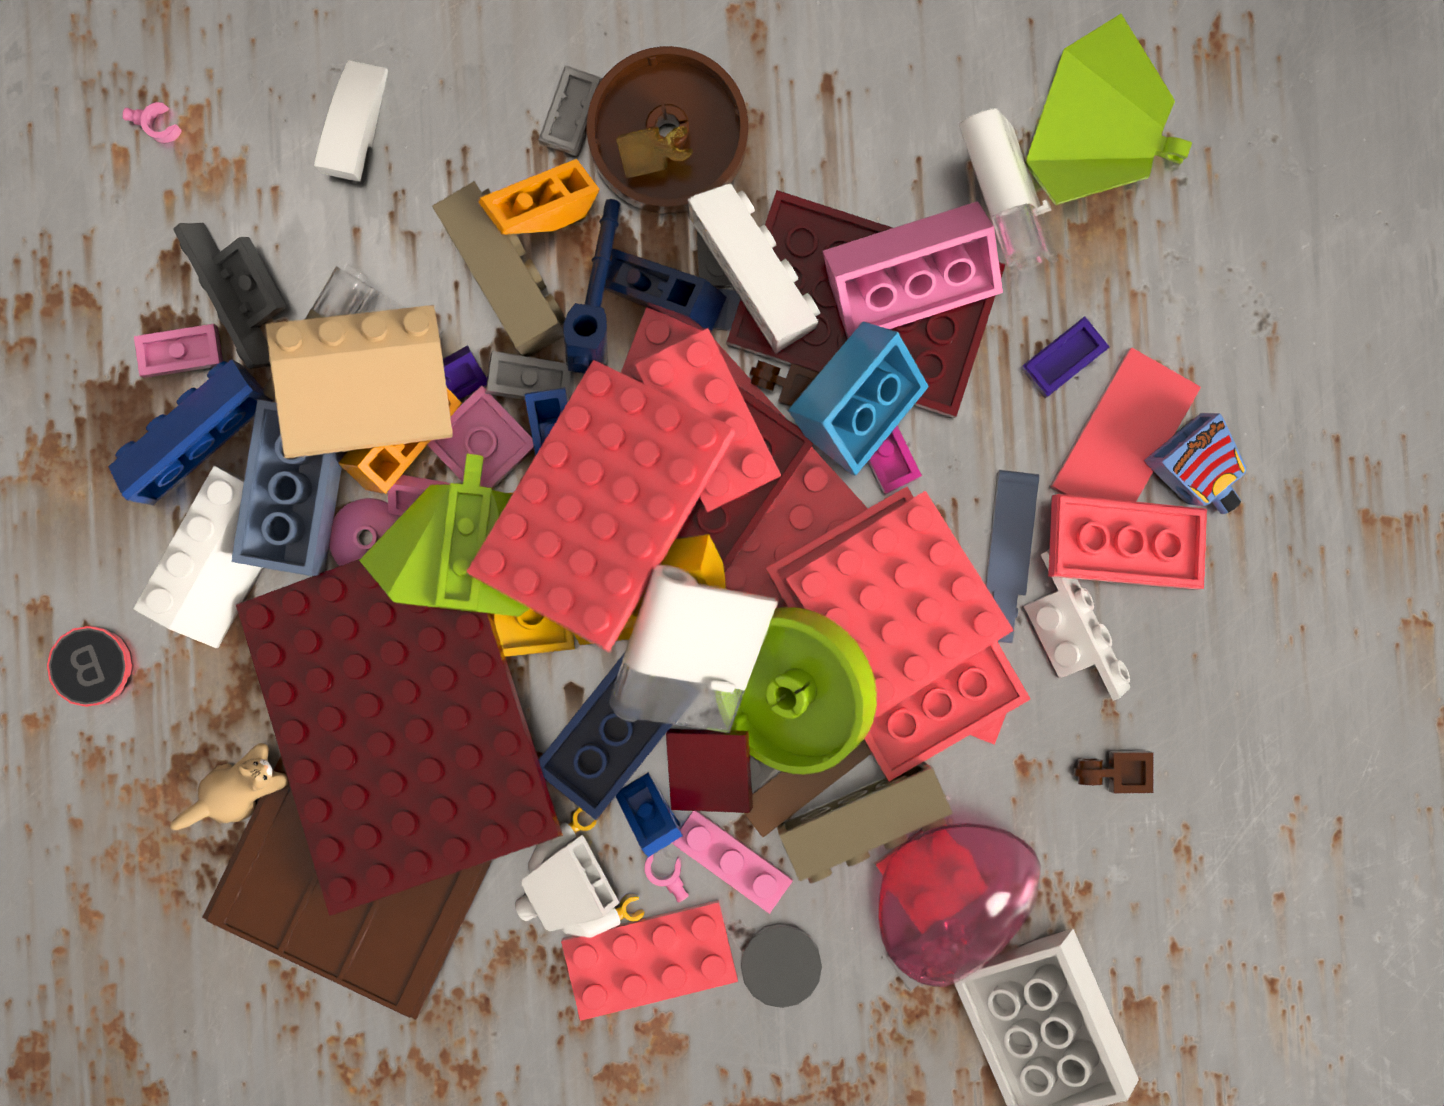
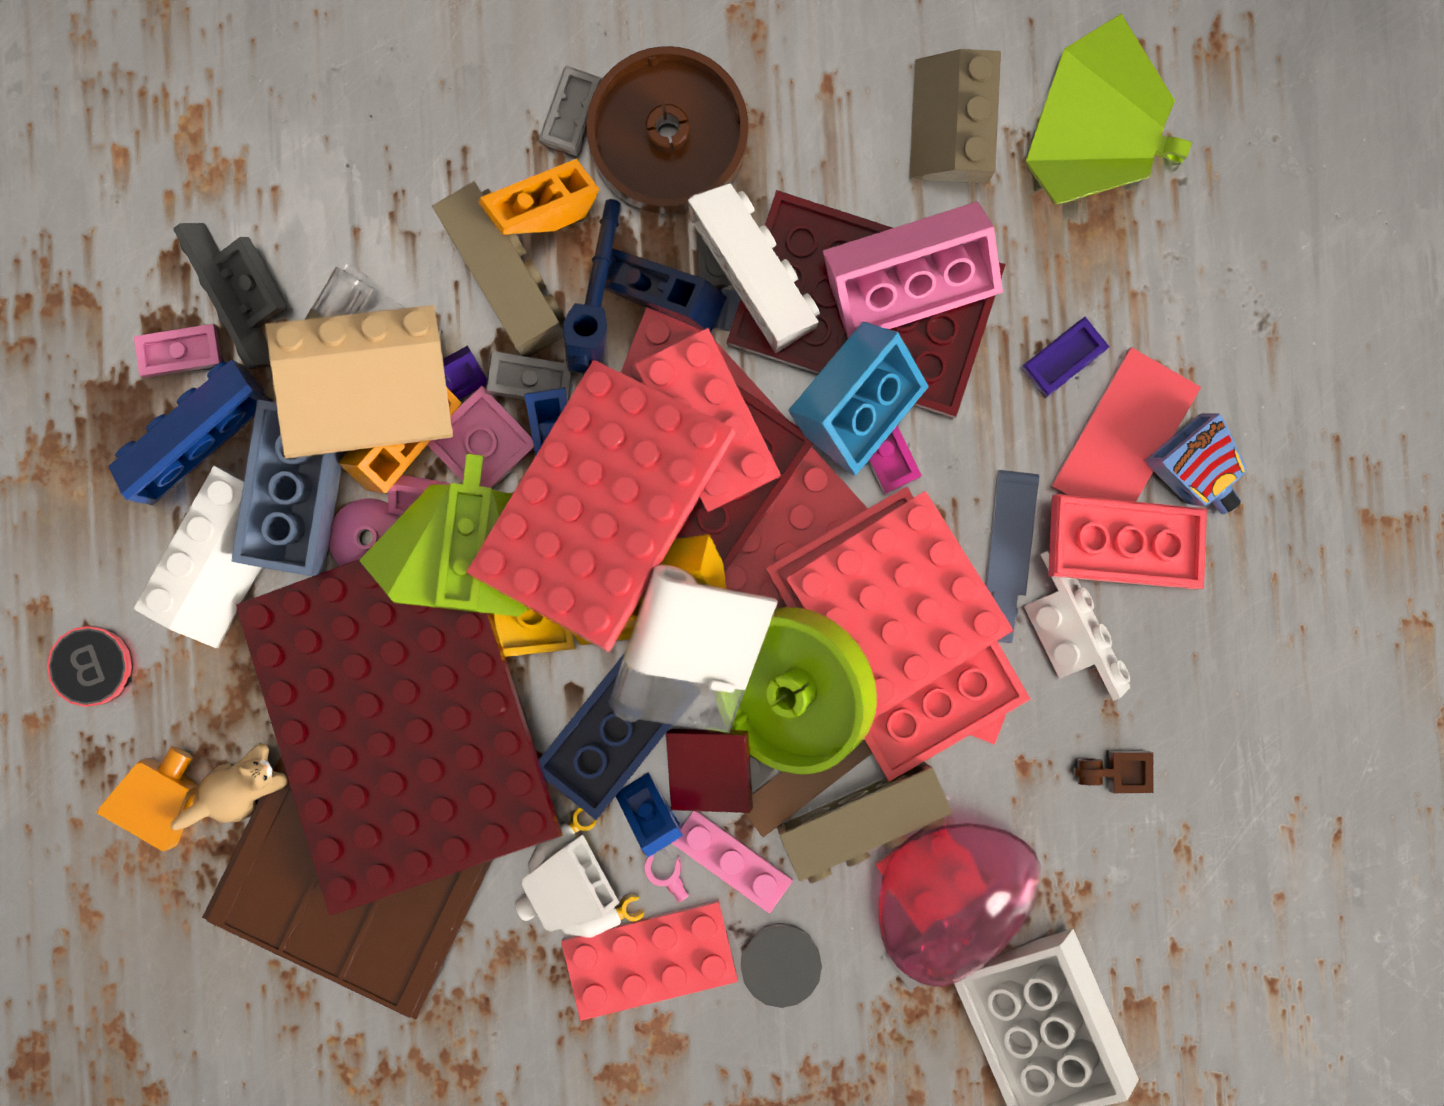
bright pink piece [122,102,182,143] -> none
white slope [314,60,388,182] -> none
clear yellow plate [616,126,693,178] -> none
reddish brown plate [749,360,819,406] -> none
white door [959,109,1060,271] -> none
none -> light orange torso [96,746,199,852]
none -> dark tan slope [909,49,1001,183]

